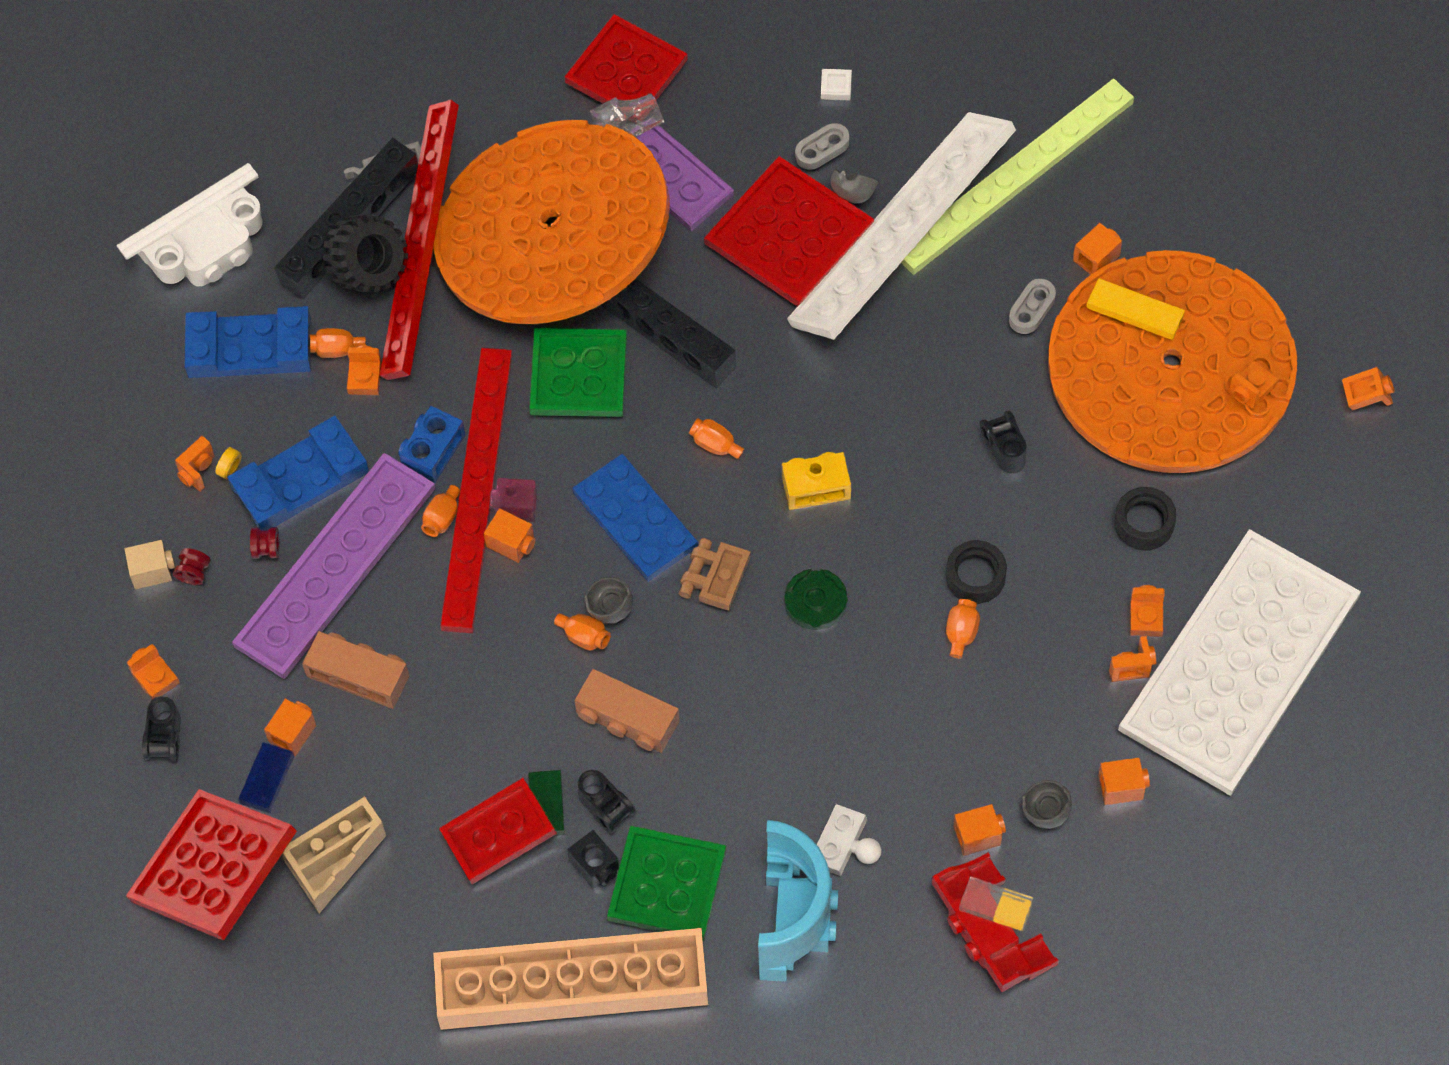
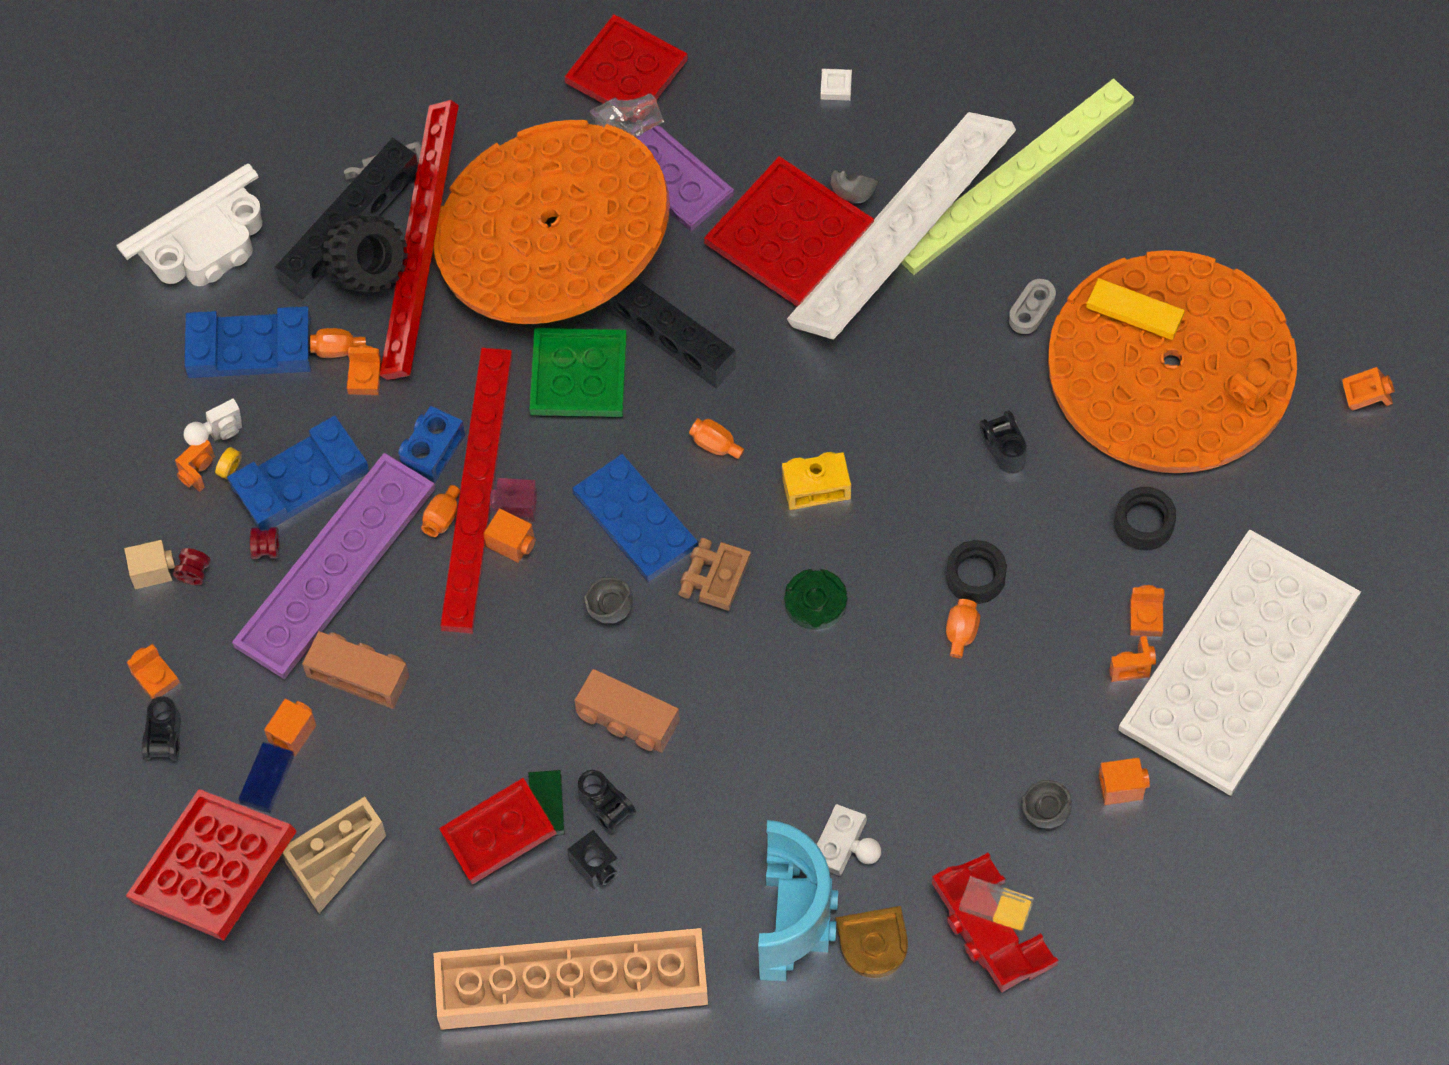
orange plant [554,613,611,651] -> none
green plate [607,826,727,941] -> none
light grey plate [795,123,850,170] -> none
orange brick [953,804,1006,856] -> none
orange brick [1073,223,1122,275] -> none
none -> white plate [184,398,242,445]
none -> pearl gold tile [835,906,908,978]

